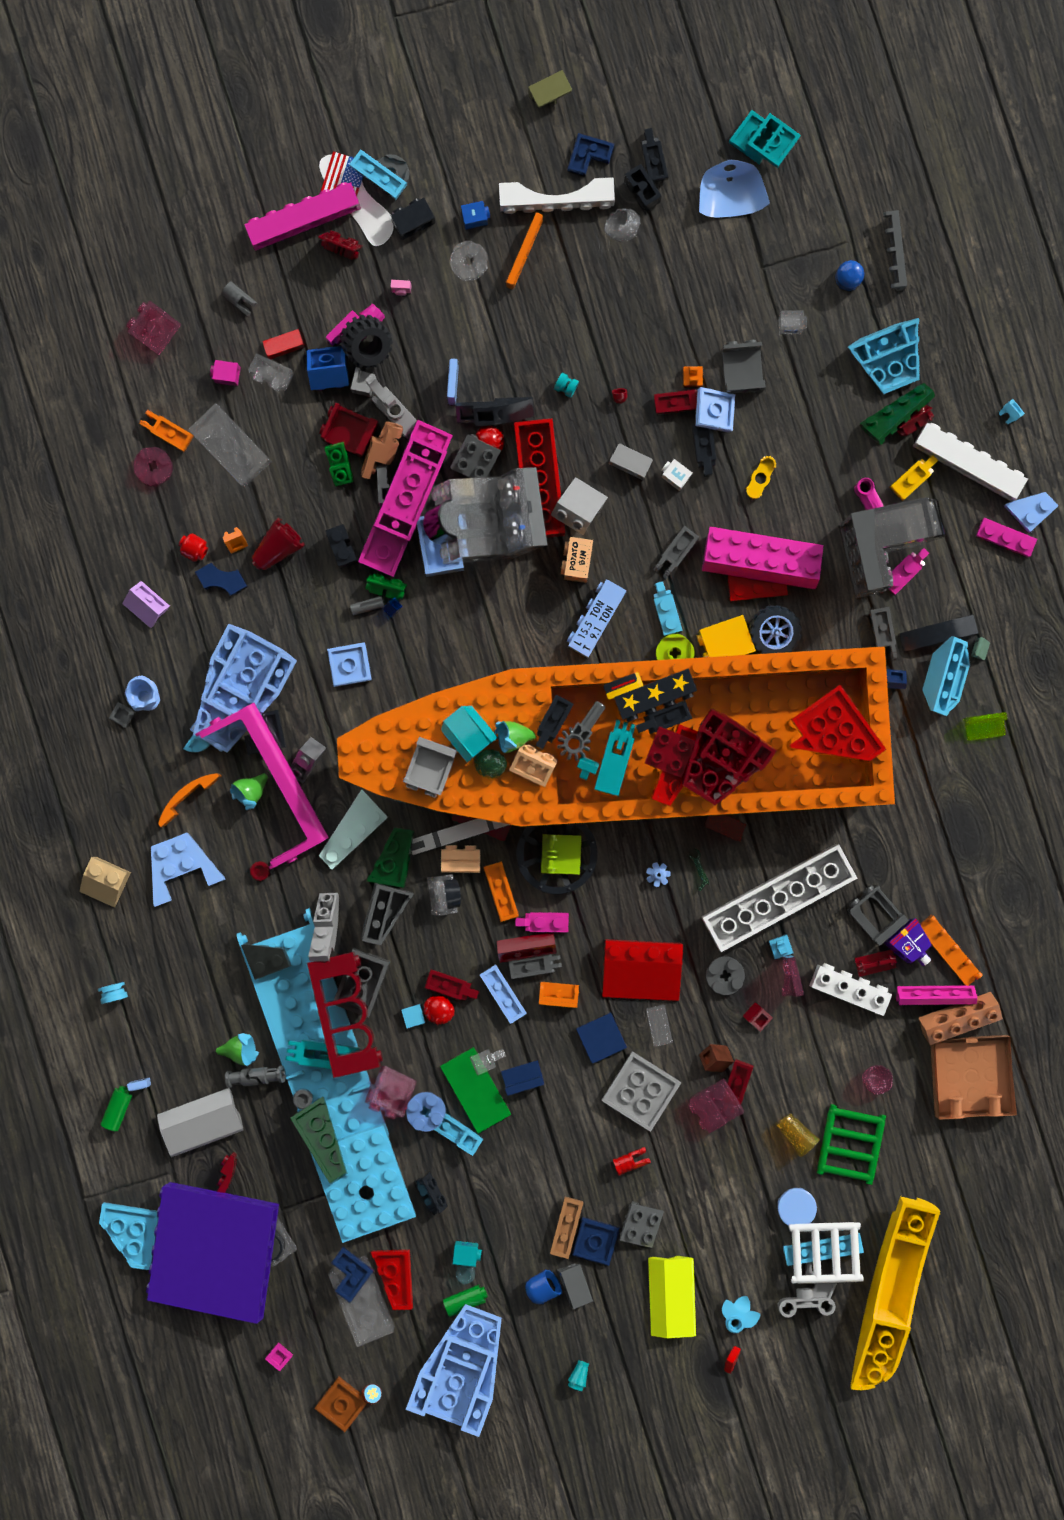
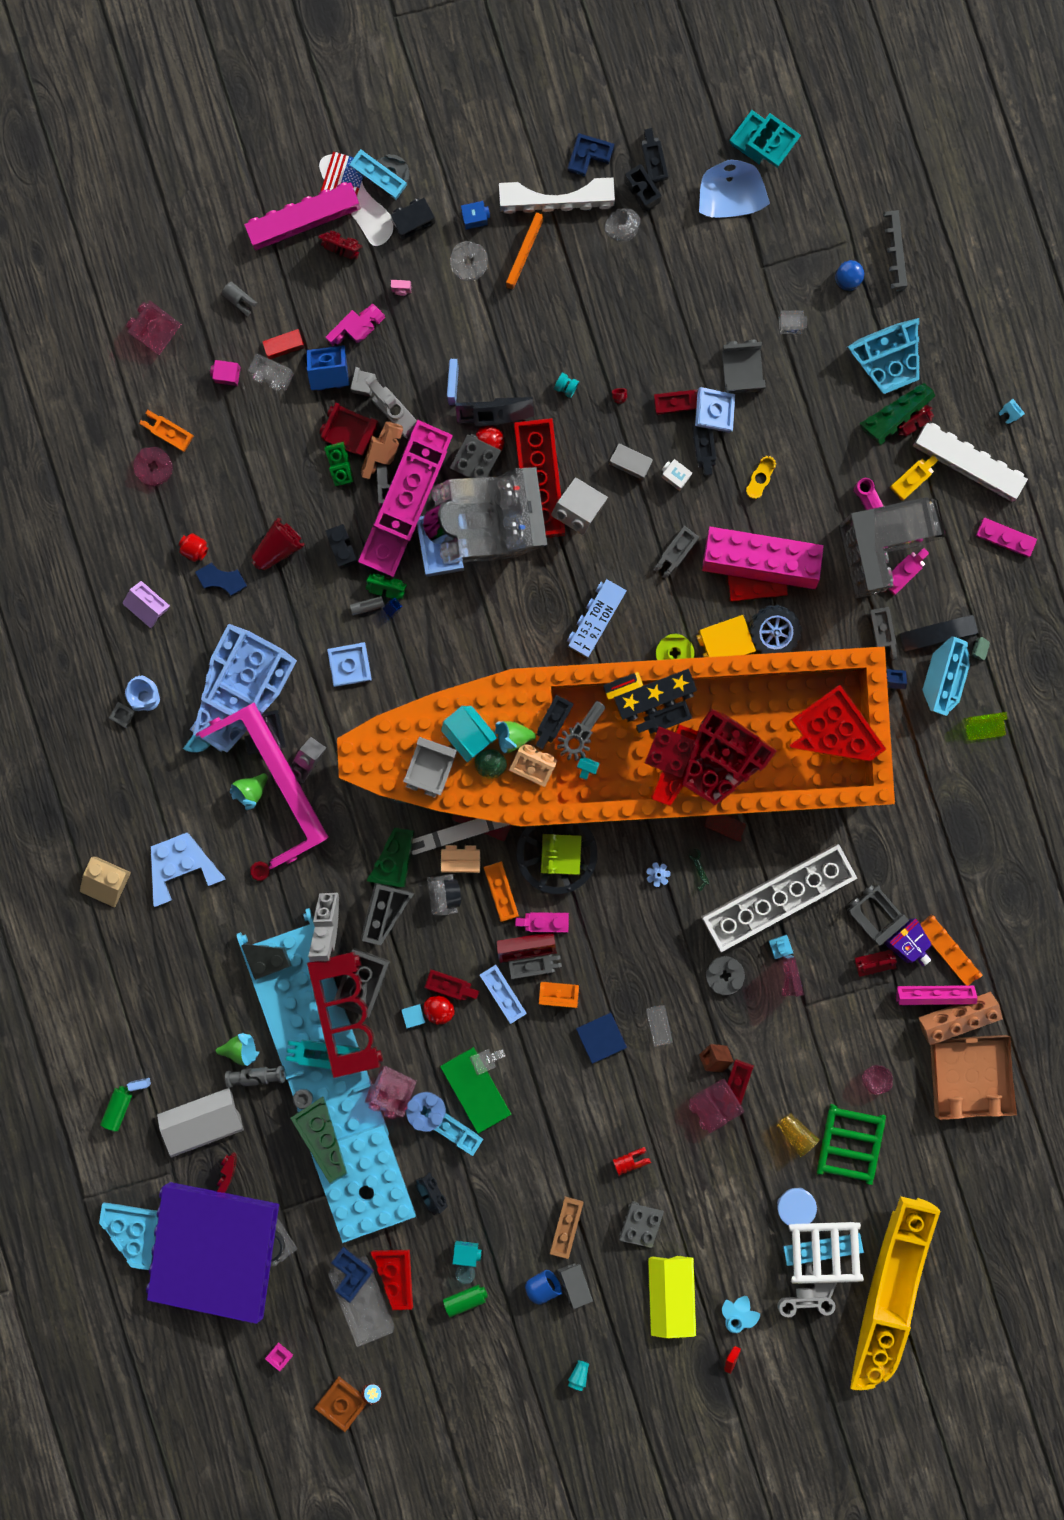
medium azure wheel [98,982,128,1004] -> none
orange slope [158,773,222,827] -> none
clear brick [188,403,272,487] -> none
orange tile [223,527,248,553] -> none
light aqua wing [319,790,388,870] -> none
black tyre [340,315,393,369] -> none
light blue wedge [406,1304,502,1437] -> none
dark blue panel [501,1060,544,1096] -> none
olive panel [528,70,572,108] -> none
light nougat brick [561,537,593,583] -> none
dark blue tile [572,1217,620,1266] -> none
teal hinge [594,719,635,796] -> none
red slope [602,939,683,1001] -> none
light grey plate [602,1051,681,1132] -> none
medium azure hinge [653,581,683,636] -> none
orange tile [683,366,703,387] -> none
dark red slope [743,1003,773,1032] -> none
white brick [809,963,892,1016] -> none
light blue wing [1004,492,1058,533] -> none

